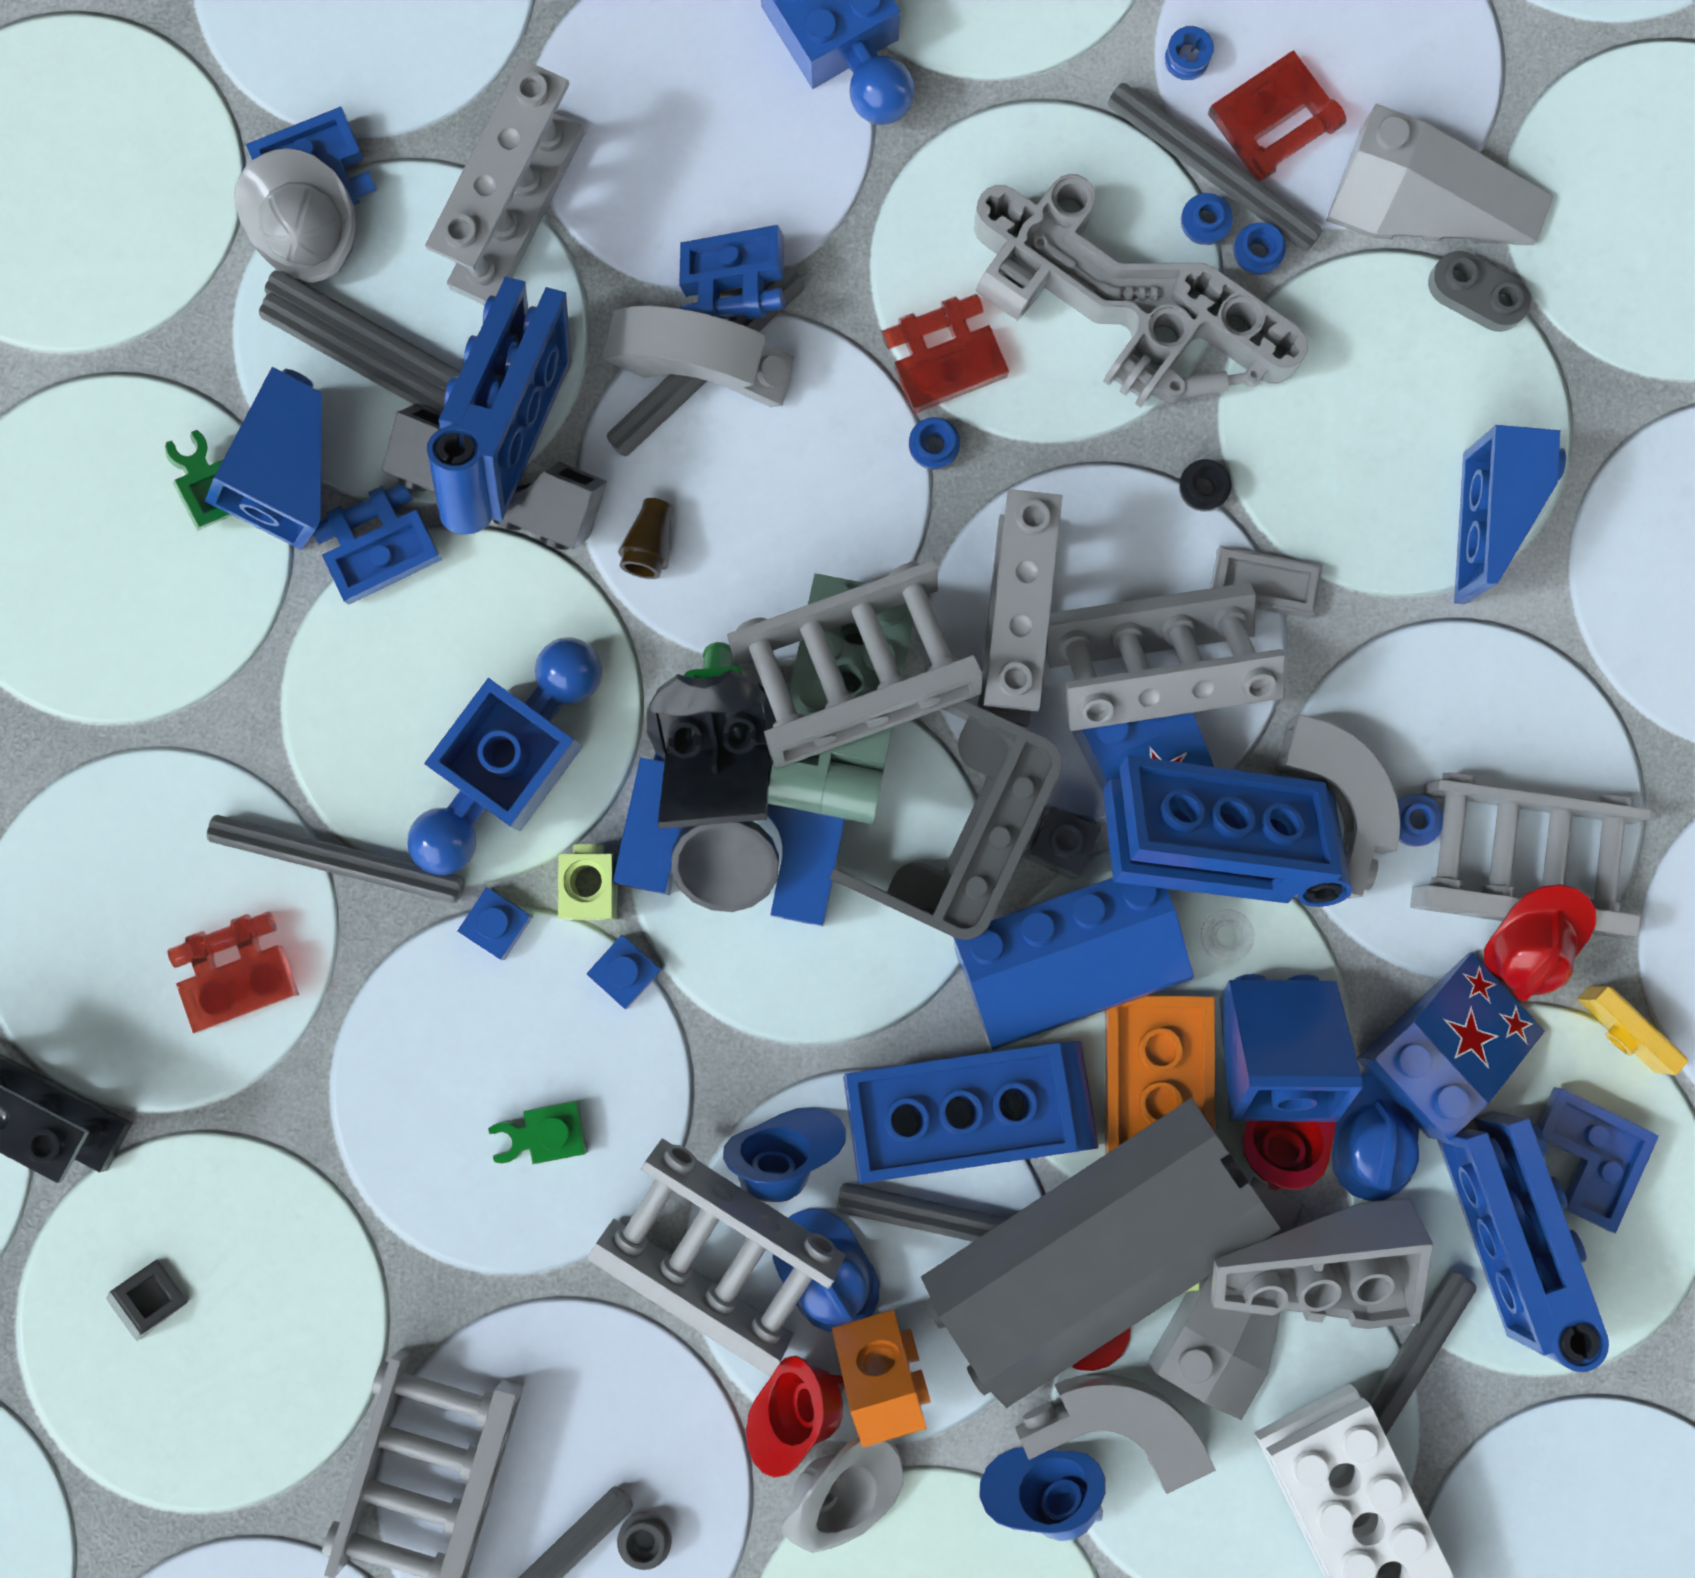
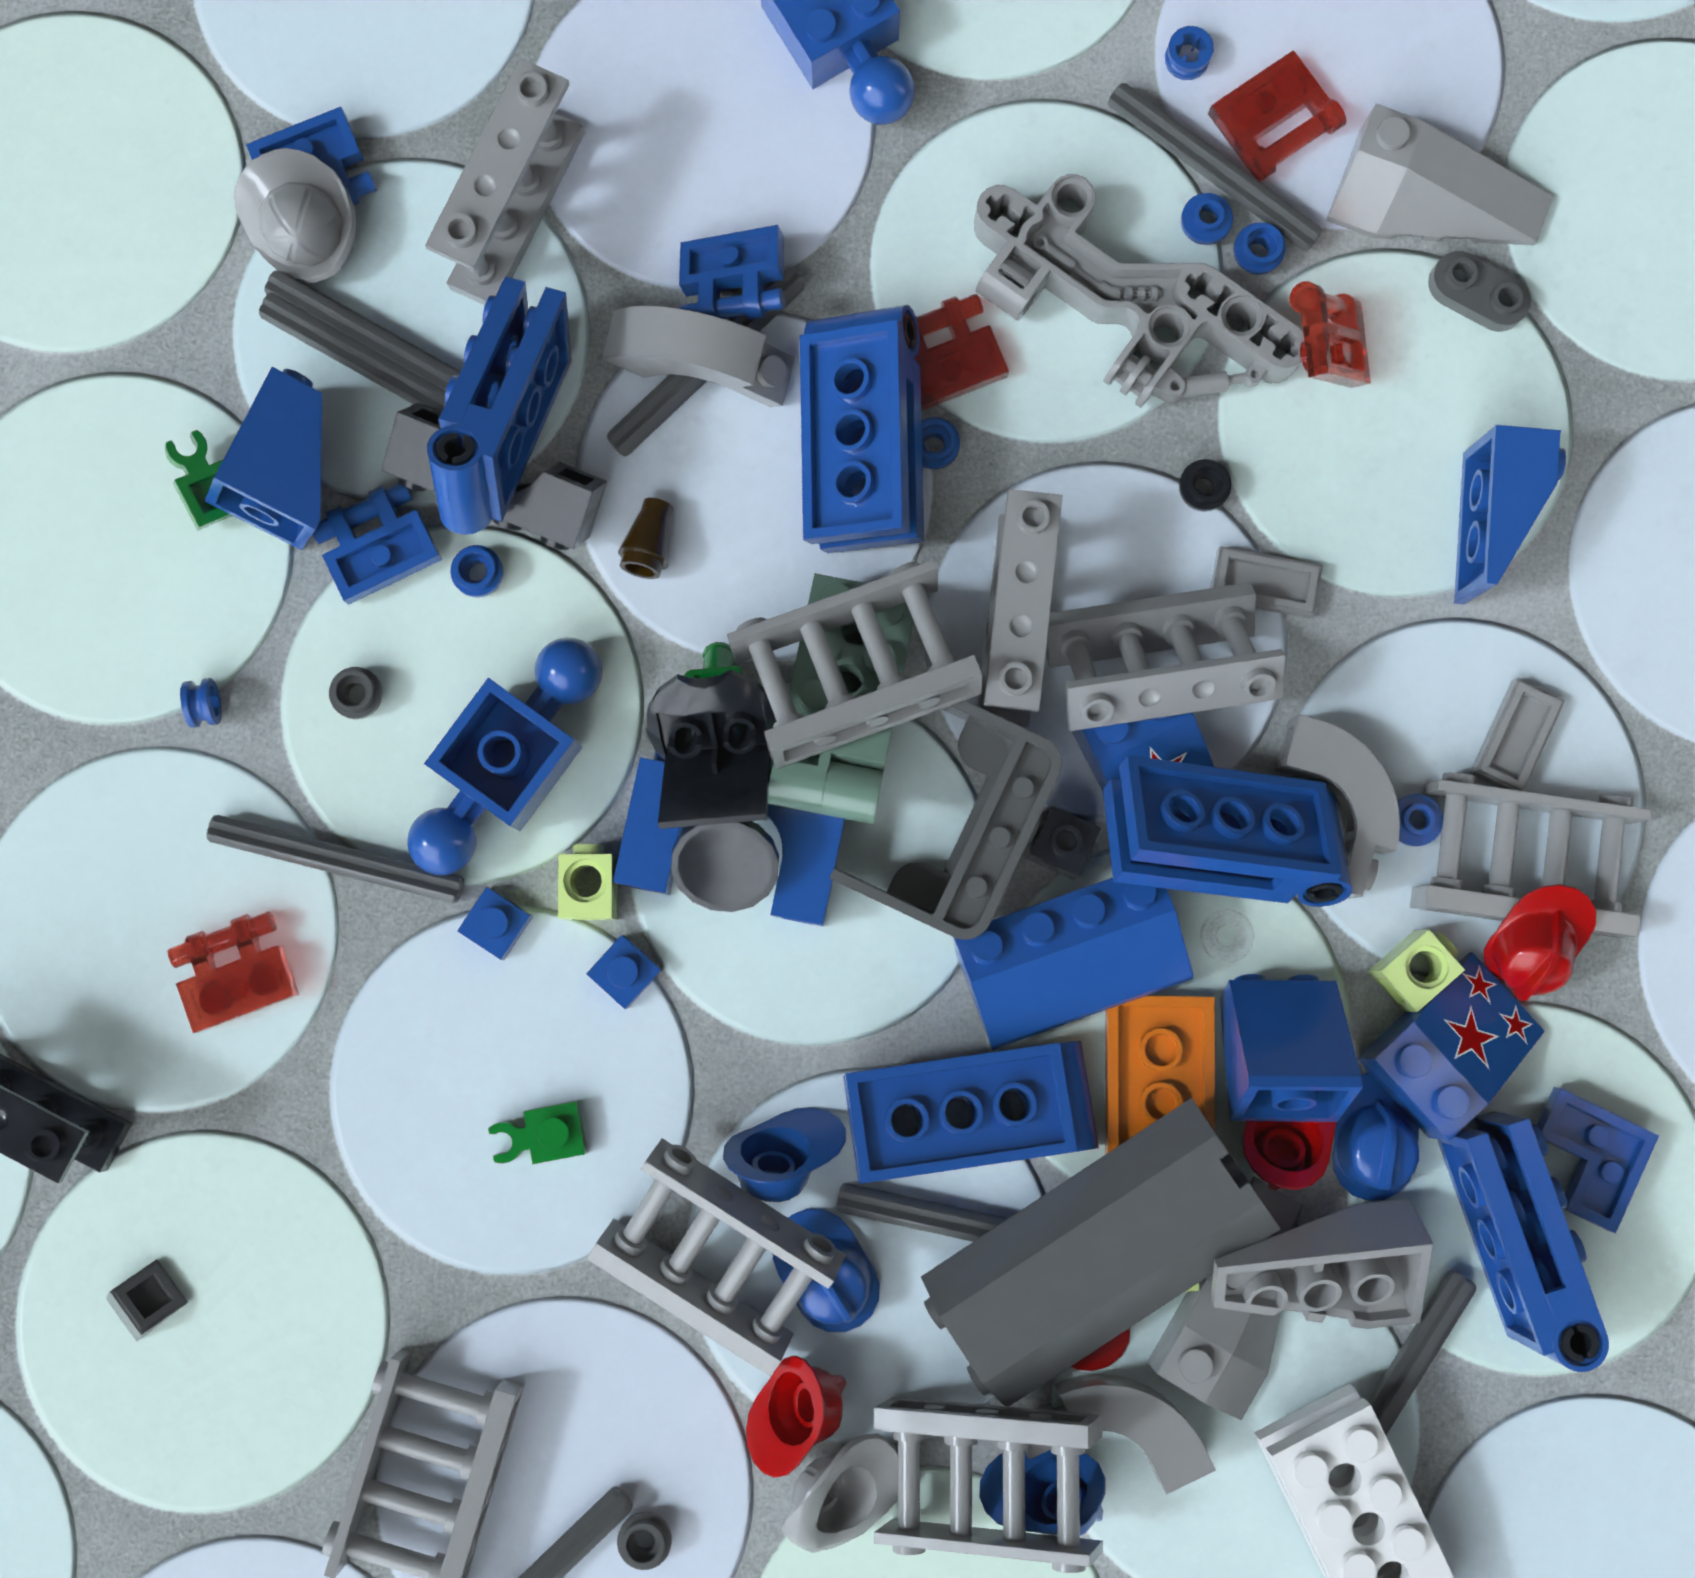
orange brick [832,1310,931,1448] -> none
yellow plate [1576,986,1689,1075] -> none
none -> blue bush [180,678,222,728]
none -> dark grey plate [329,667,383,719]
none -> blue plate [450,545,504,598]
none -> blue hinge [800,305,925,554]
none -> light grey fence [874,1397,1103,1573]
none -> clear red plate [1289,281,1371,388]
none -> yellowish green brick [1367,929,1465,1012]
none -> light grey tile [1470,678,1565,791]

